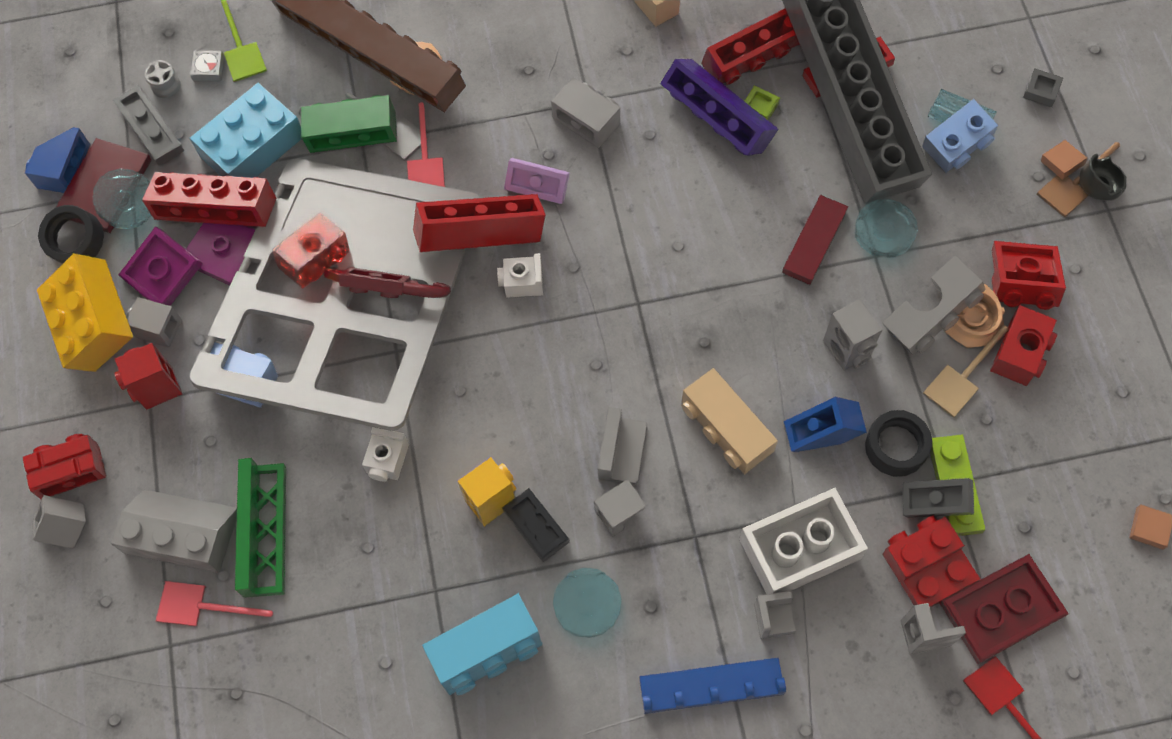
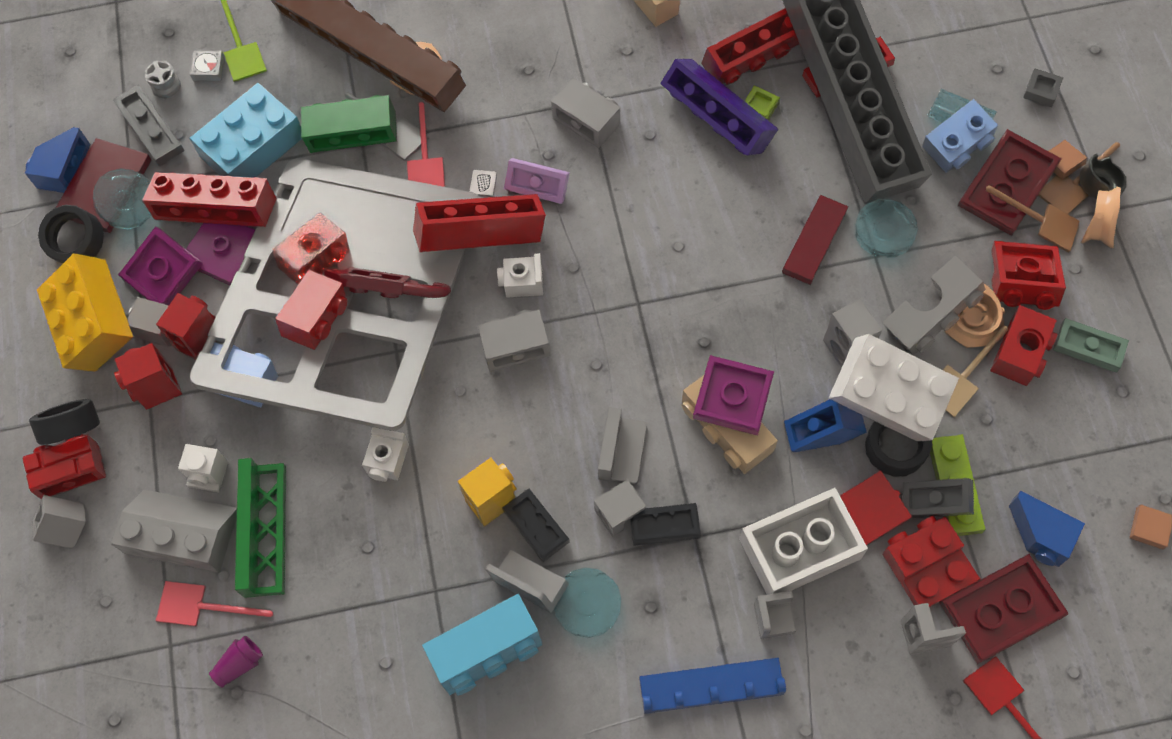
none -> black tyre [29,399,100,445]
none -> red brick [156,293,217,360]
none -> white brick [178,444,228,493]
none -> magenta cone [209,636,263,688]
none -> brick [275,270,348,350]
none -> white sticker [469,170,496,196]
none -> light grey brick [477,309,551,372]
none -> light grey panel [485,550,569,613]
none -> black plate [630,503,701,546]
none -> magenta plate [693,355,774,436]
none -> white brick [829,334,959,441]
none -> red piece [840,470,912,546]
none -> dark red tile [958,129,1062,236]
none -> medium nougat piece [986,186,1080,253]
none -> blue slope [1009,491,1085,567]
none -> sand green plate [1053,318,1129,373]
none -> light nougat hat [1080,187,1121,248]

